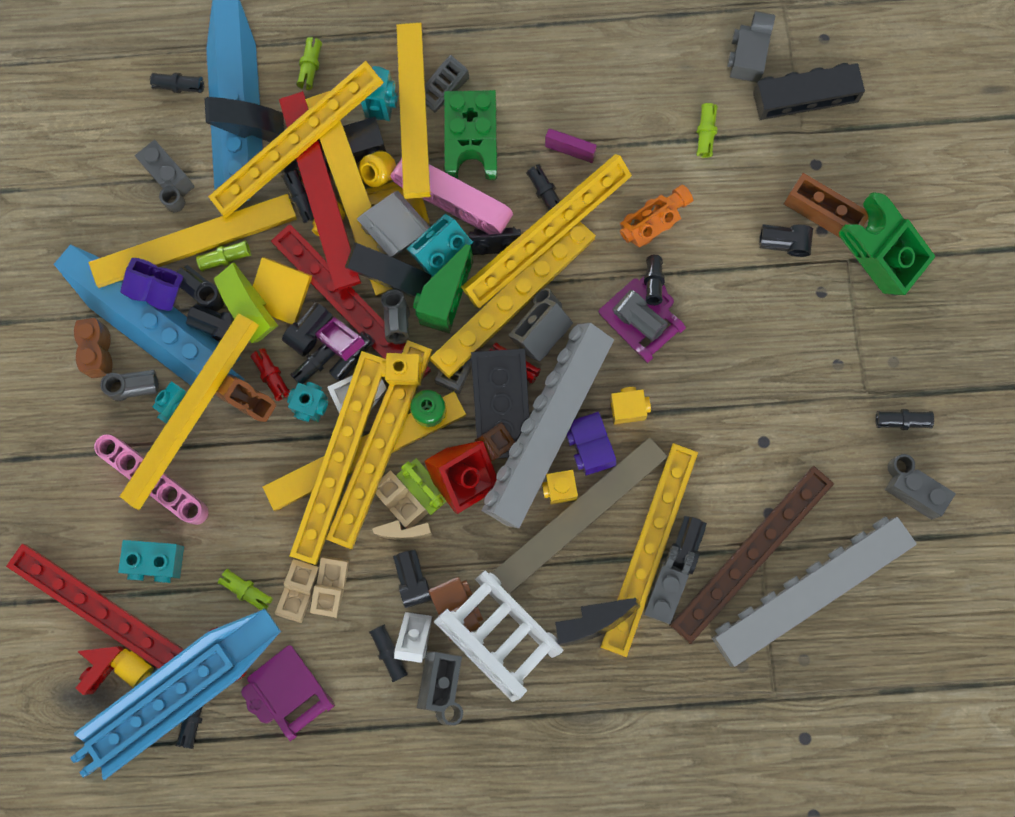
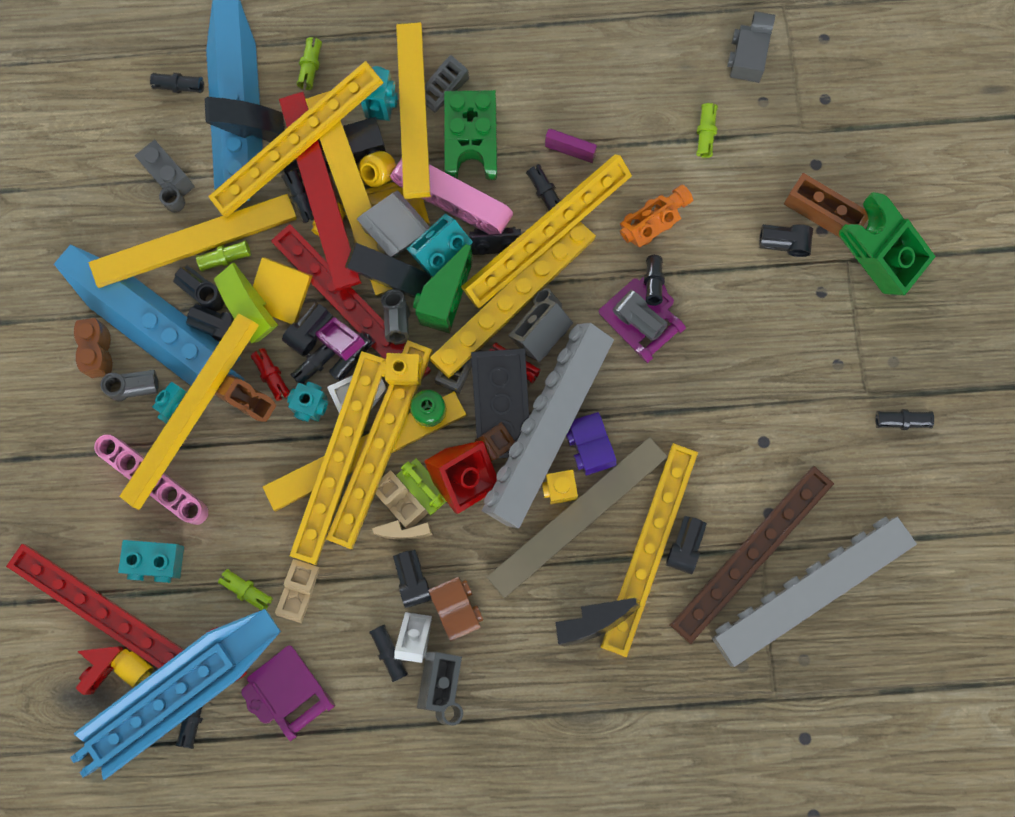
dark purple brick [120,258,183,311] -> none
tan slope [310,556,349,618] -> none
white fence [434,570,564,702] -> none
yellow brick [610,387,651,425] -> none
dark grey hinge [644,545,695,624] -> none
black brick [753,63,865,120] -> none
dark grey hinge [885,454,956,520] -> none

